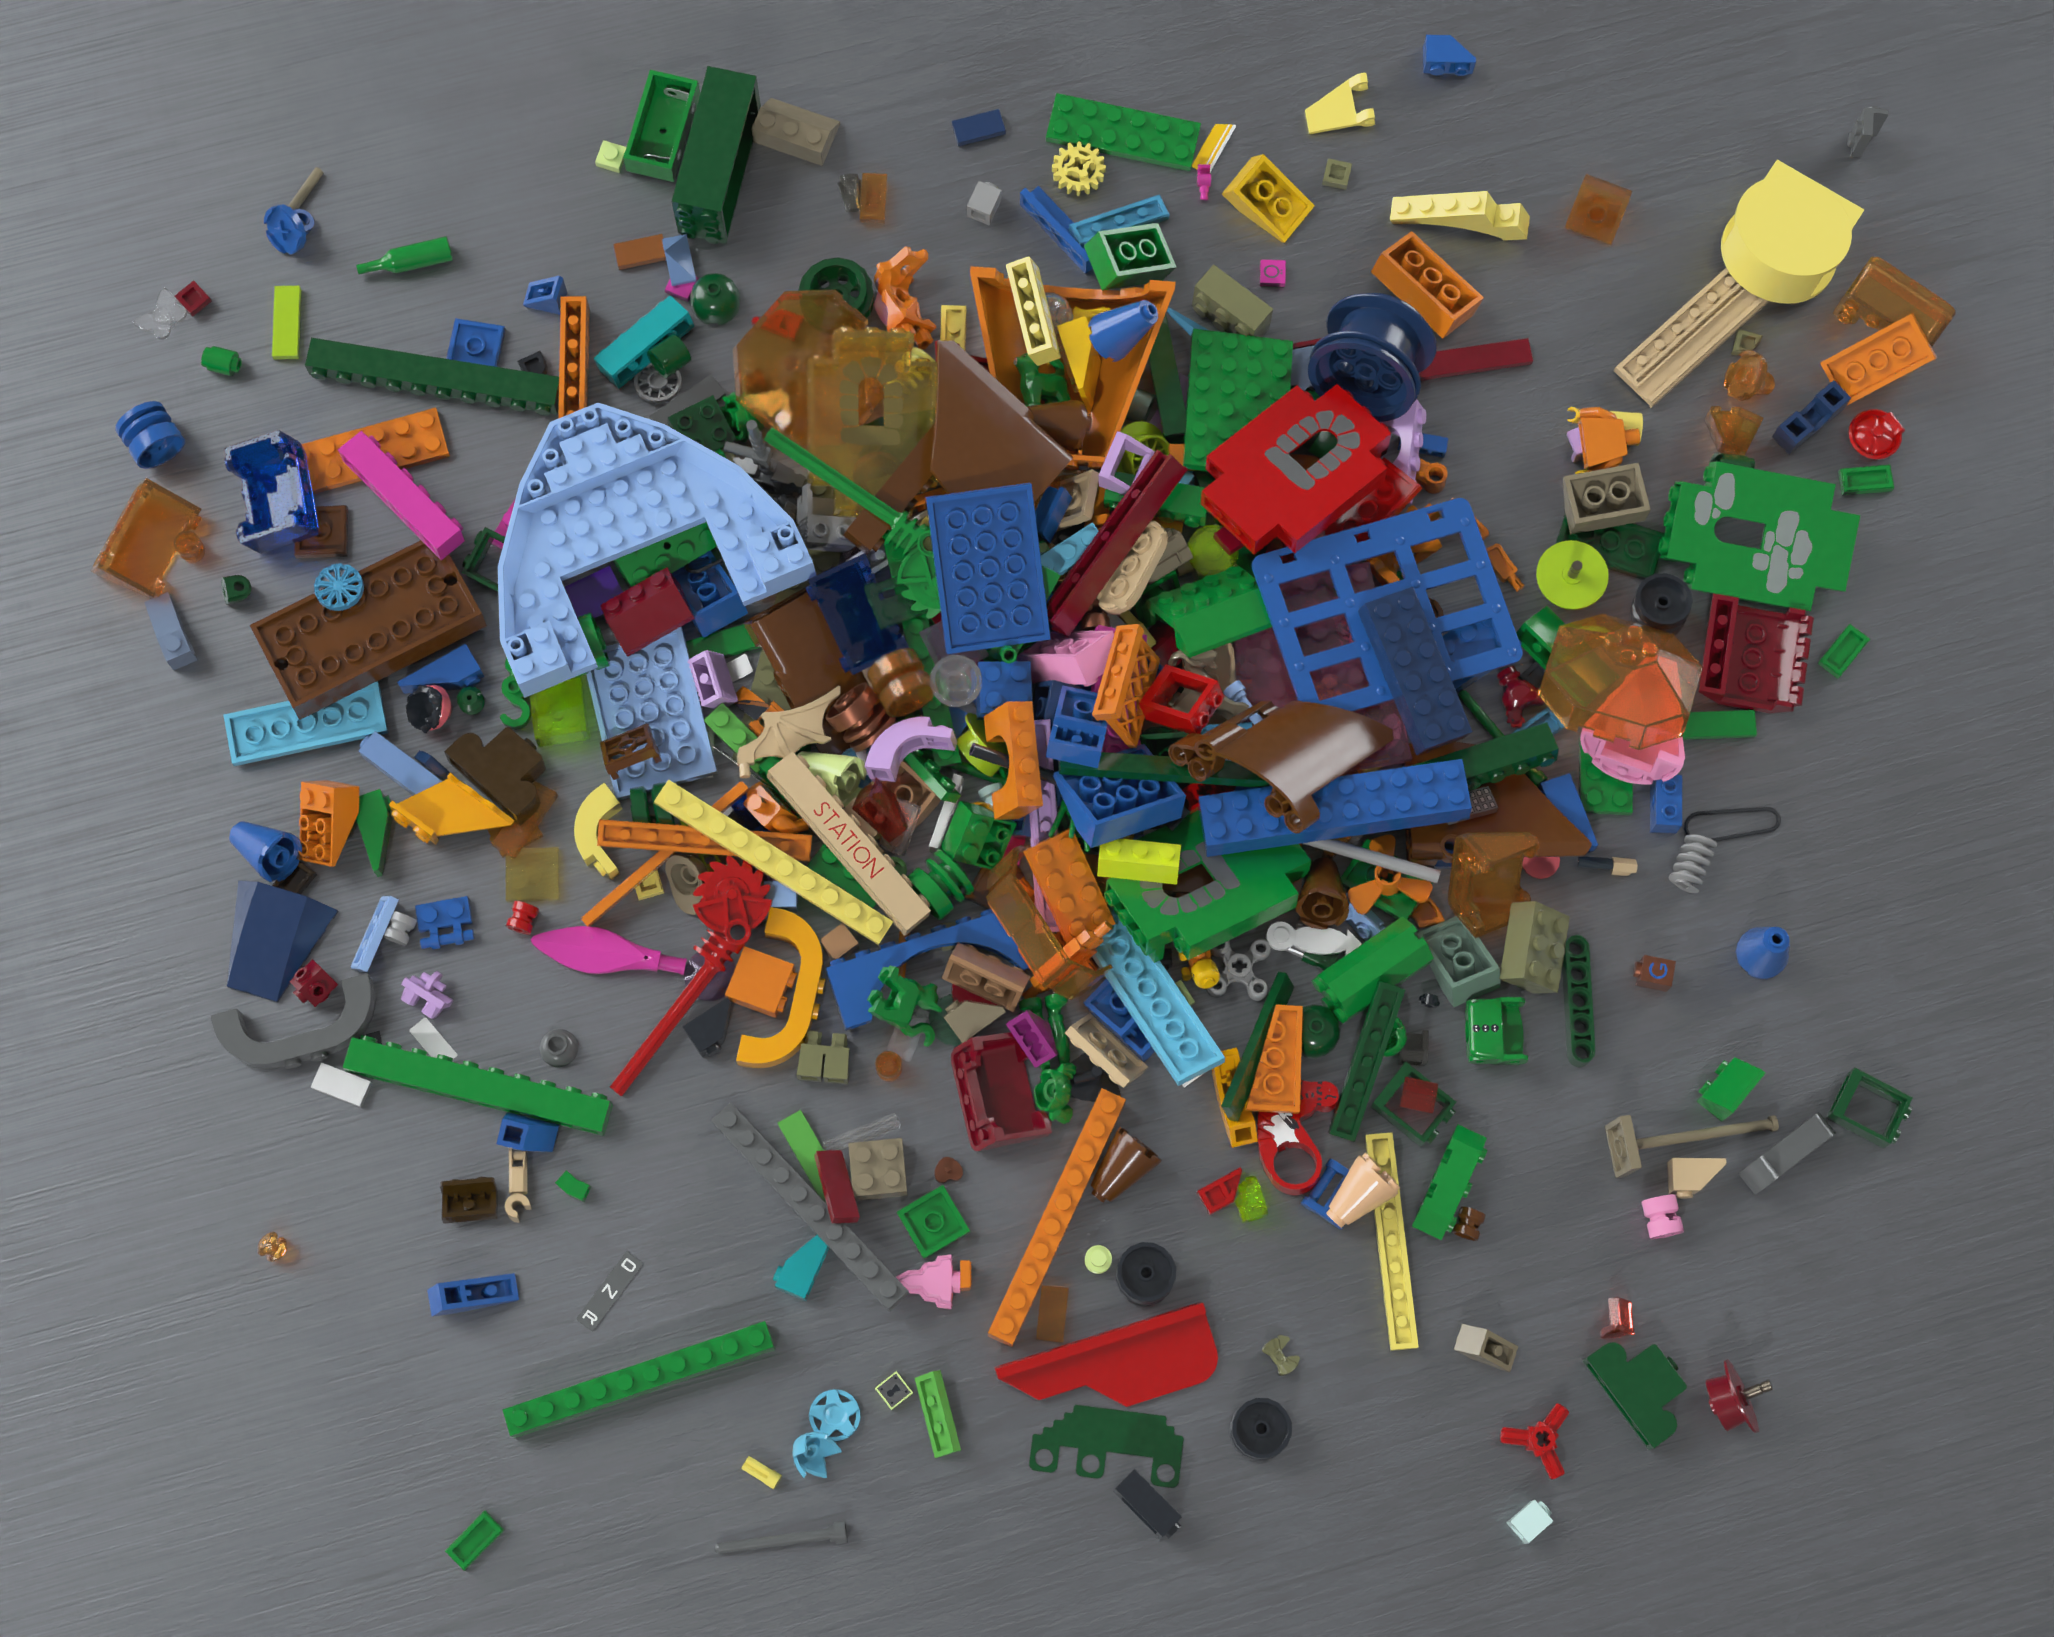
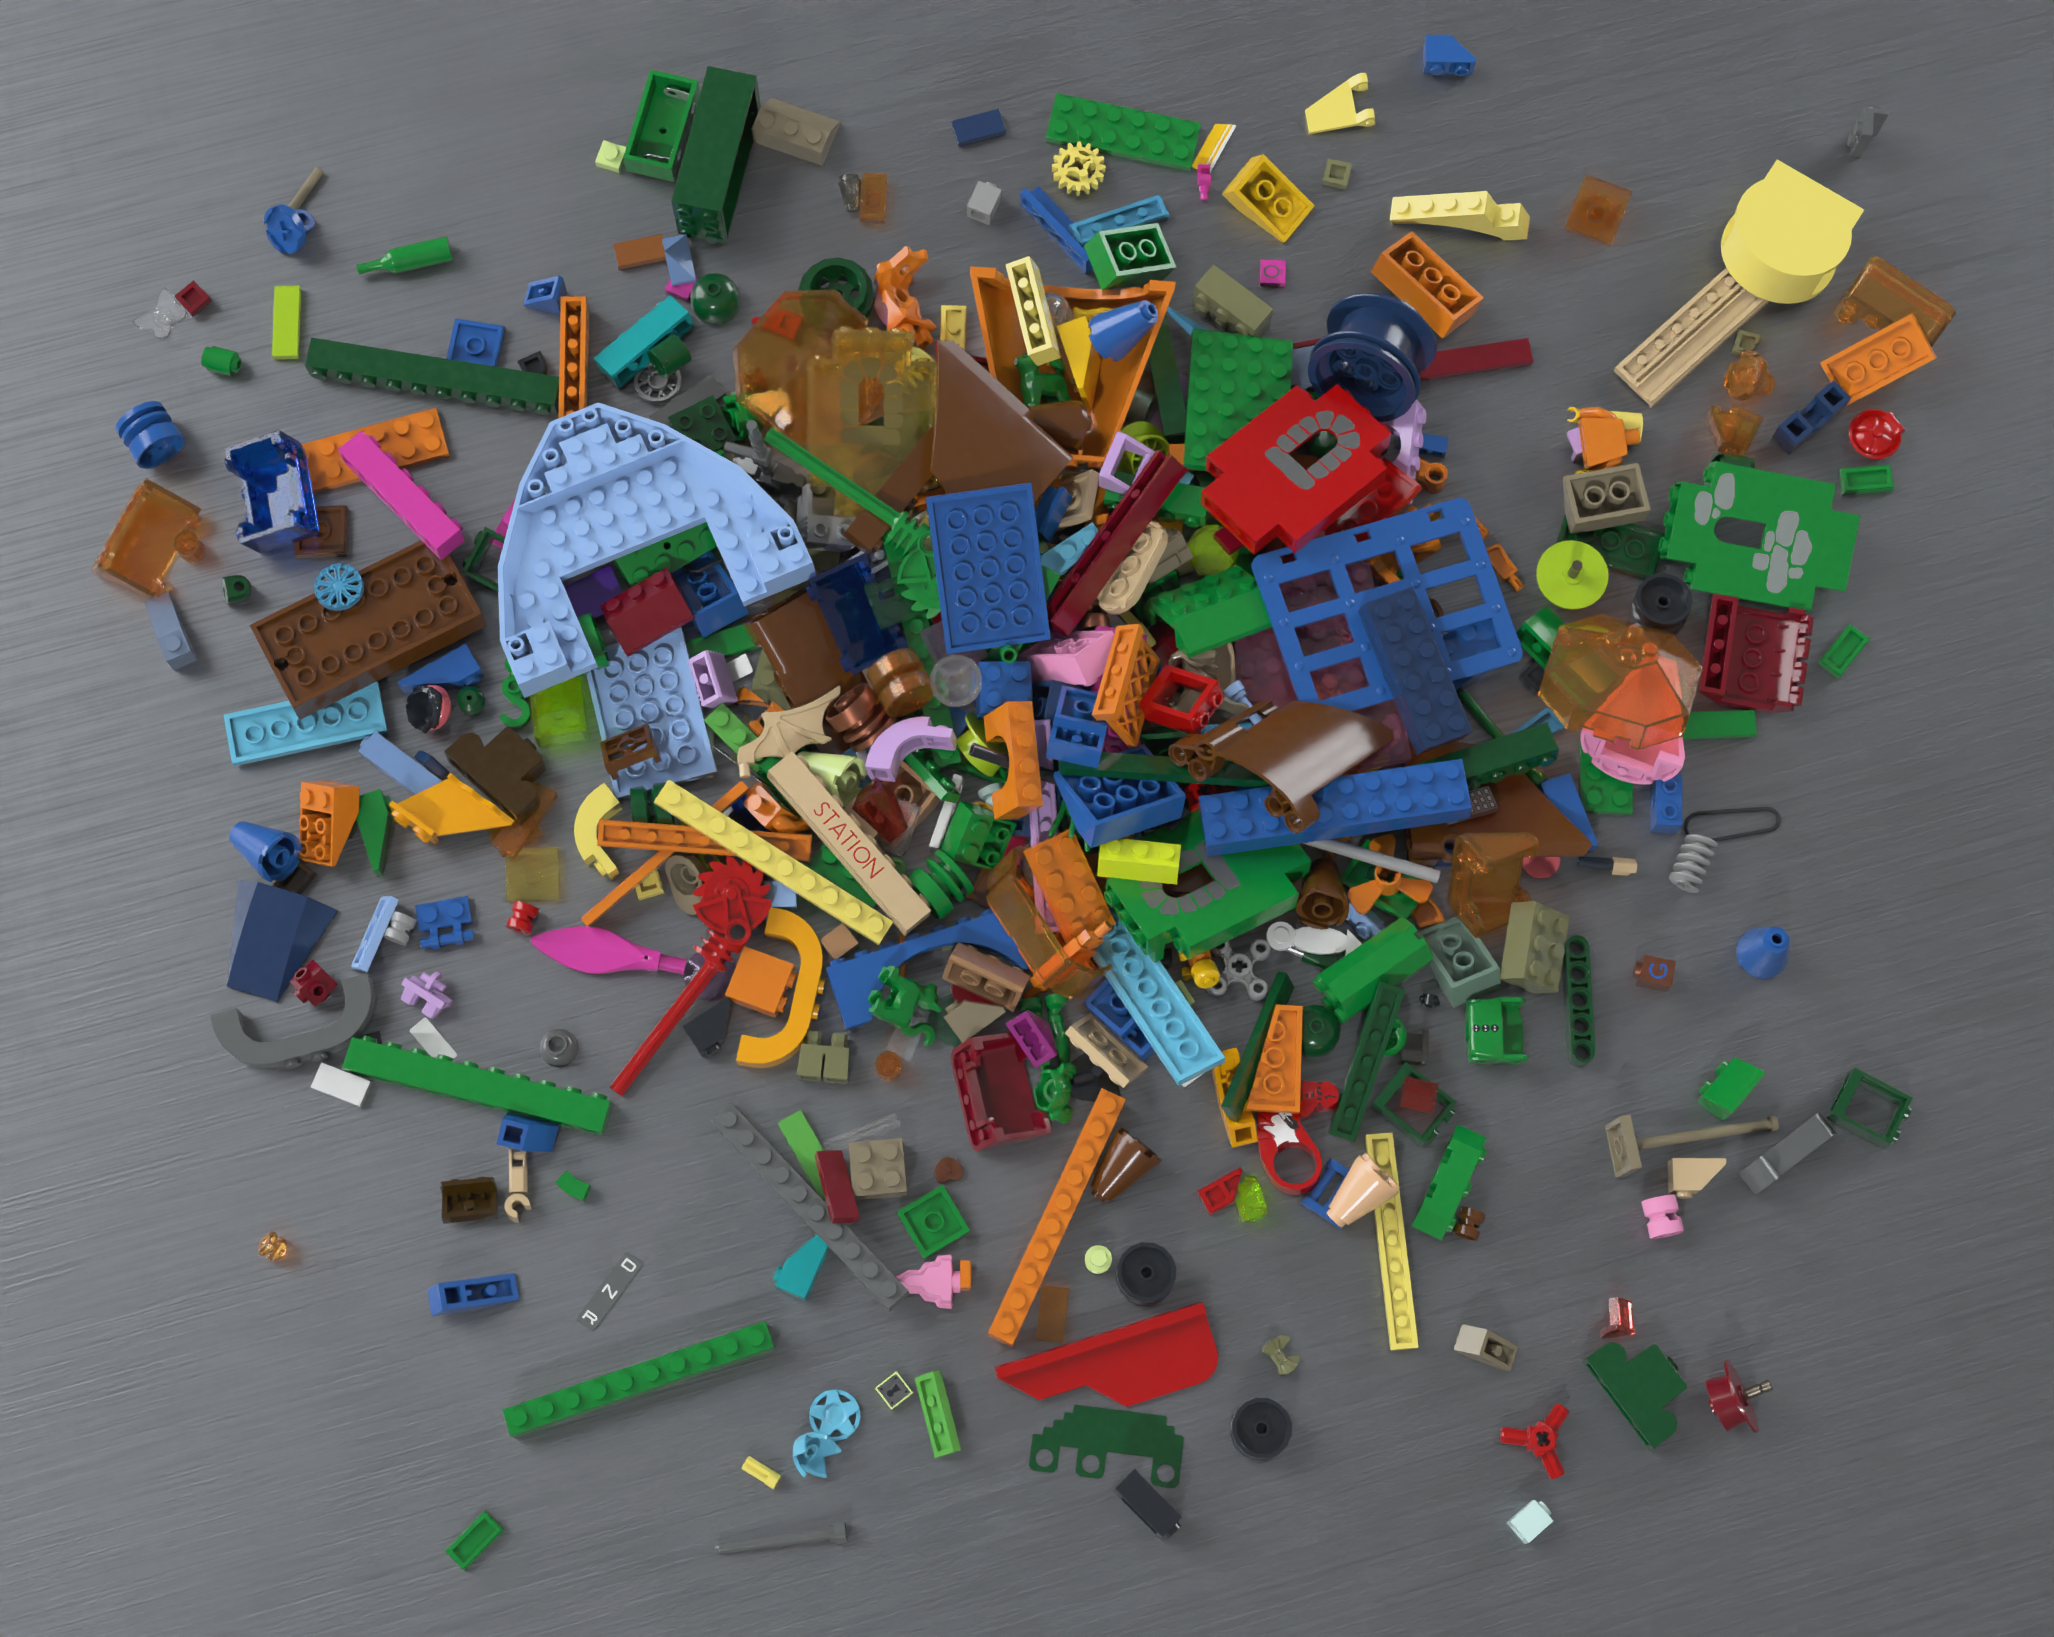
dark red animal [1497,666,1549,728] -> none

